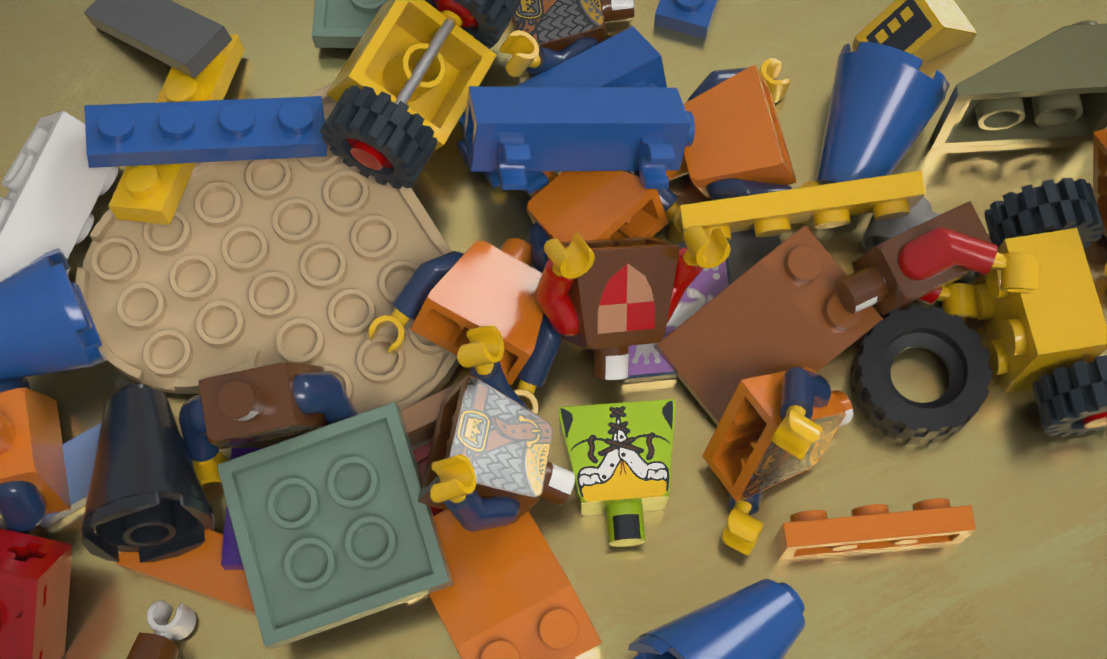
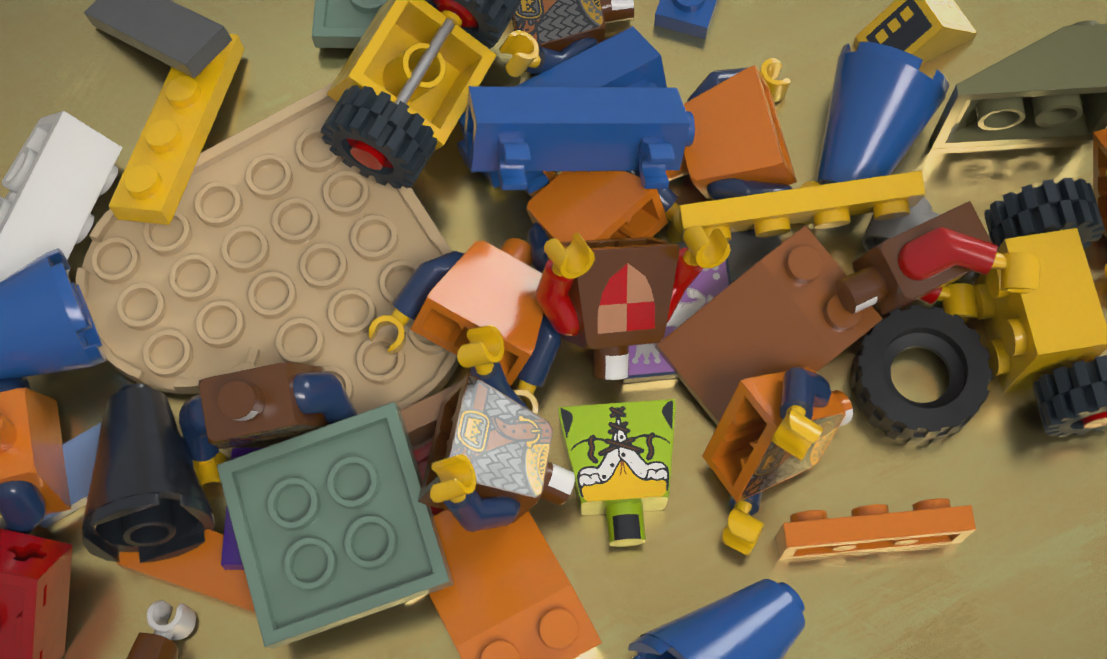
blue plate [84,96,328,168] -> none

